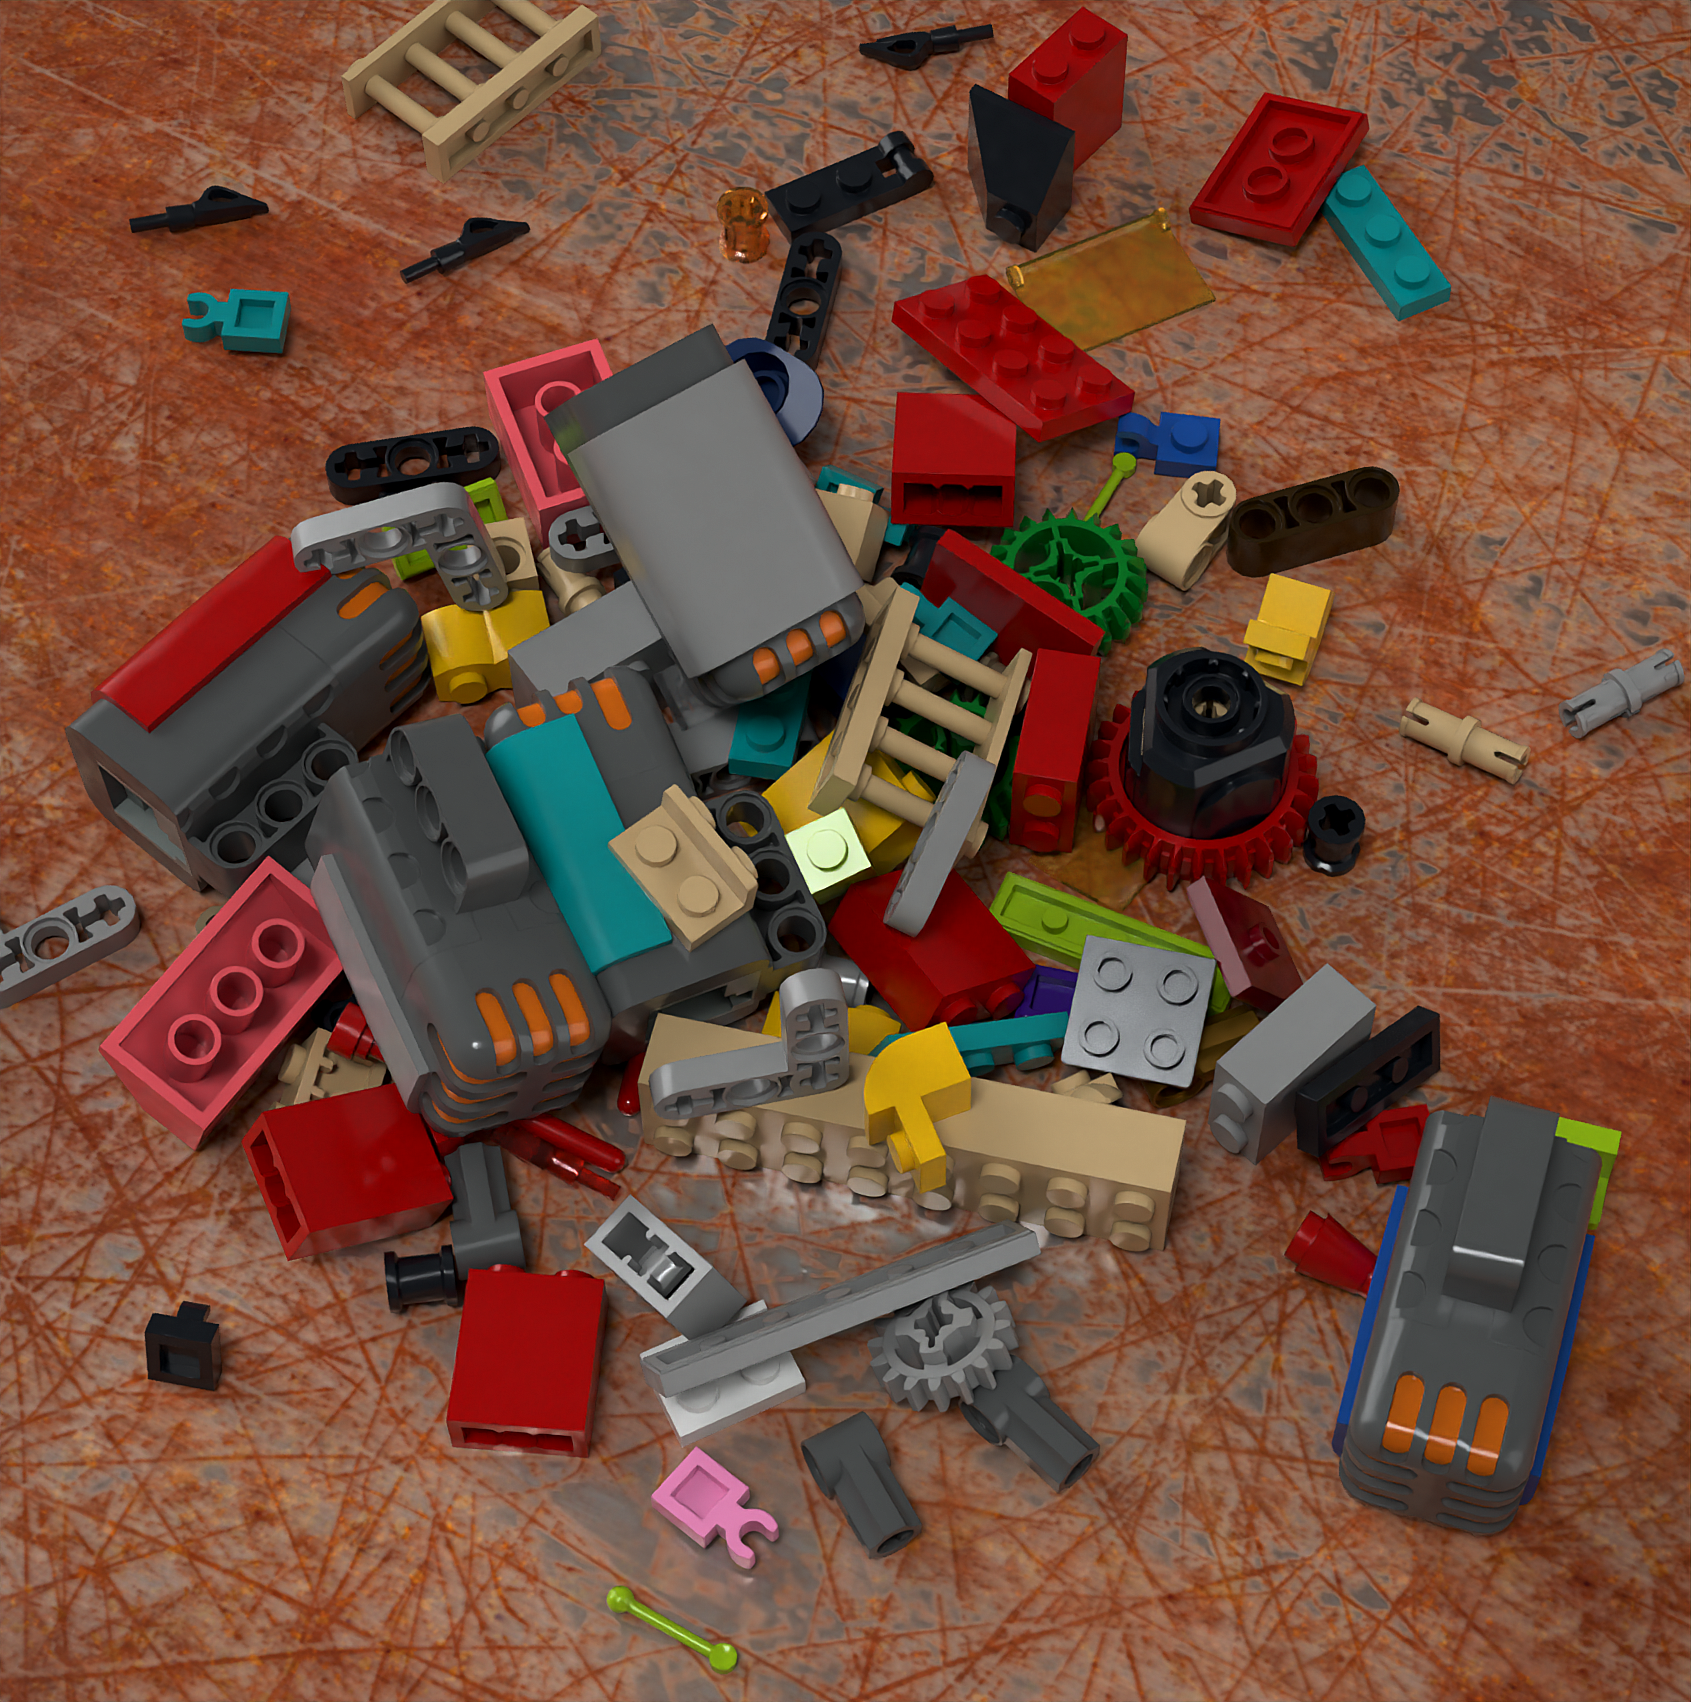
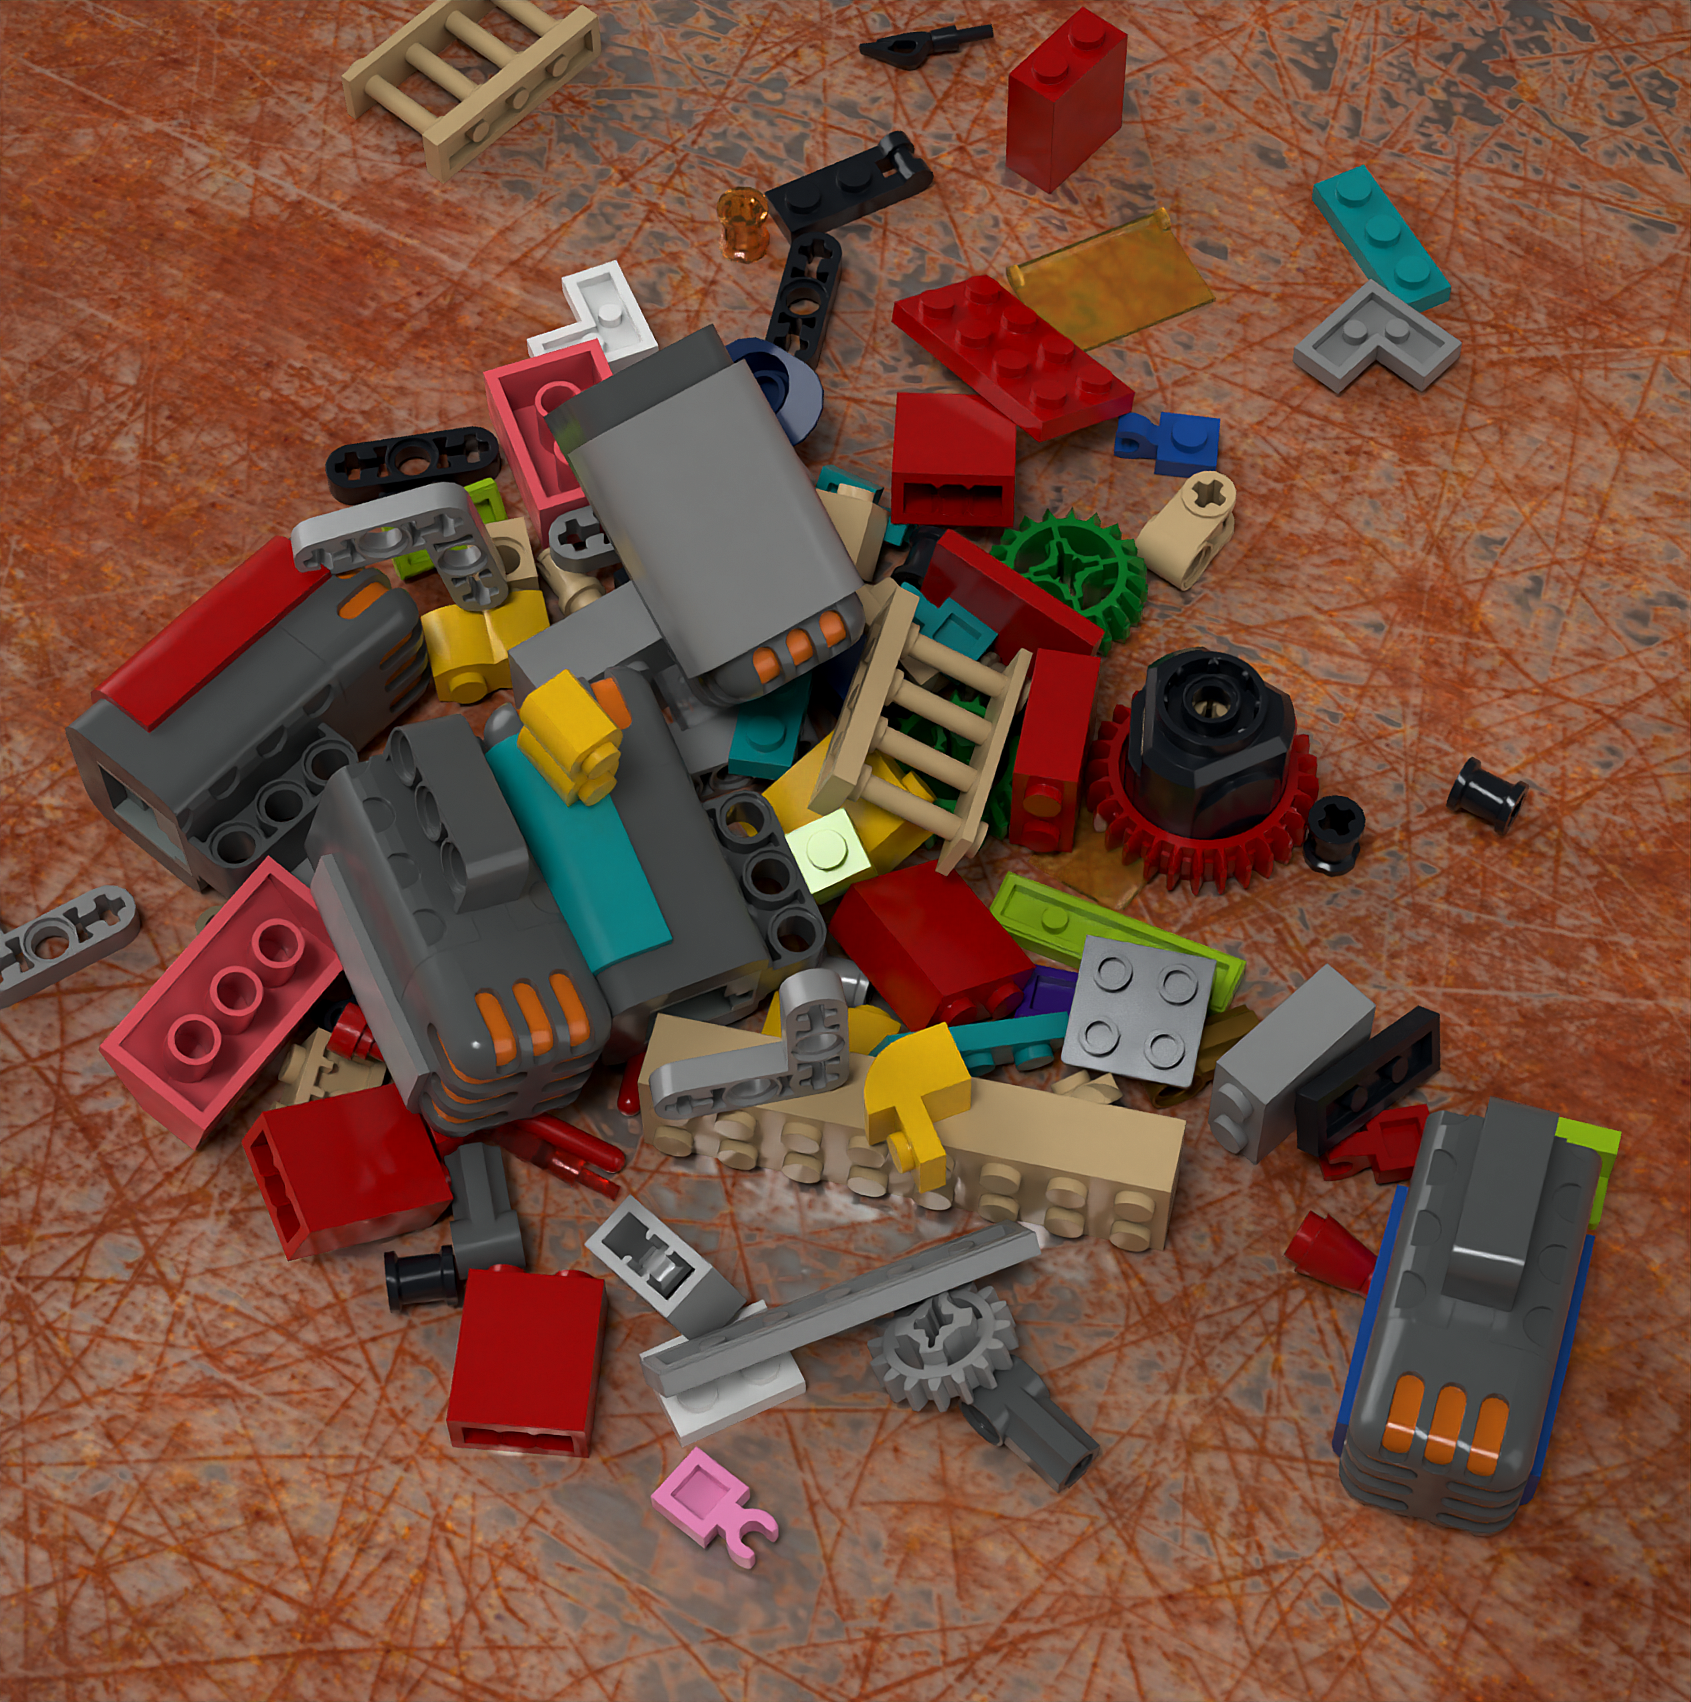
black hand [129,186,269,233] -> none
black tile [144,1301,222,1391] -> none
teal plate [182,289,291,353] -> none
black hand [400,217,530,284] -> none
lime hinge [606,1585,737,1674] -> none
tan bracket [607,784,758,952] -> none
dark grey piece [800,1411,922,1559] -> none
light grey beam [883,750,996,938] -> none
black slope [967,84,1075,253] -> none
lime hinge [1083,452,1136,521] -> none
dark red plate [1186,876,1303,1013] -> none
red tile [1189,92,1370,247] -> none
dark brown beam [1226,466,1400,578] -> none
yellow brick [1243,573,1336,686] -> none
tan pin [1399,697,1531,785] -> none
light grey pin [1558,648,1685,738] -> none
none -> yellow brick [517,669,623,807]
none -> white plate [527,260,659,375]
none -> light grey plate [1293,279,1462,394]
none -> black bush [1446,757,1530,836]

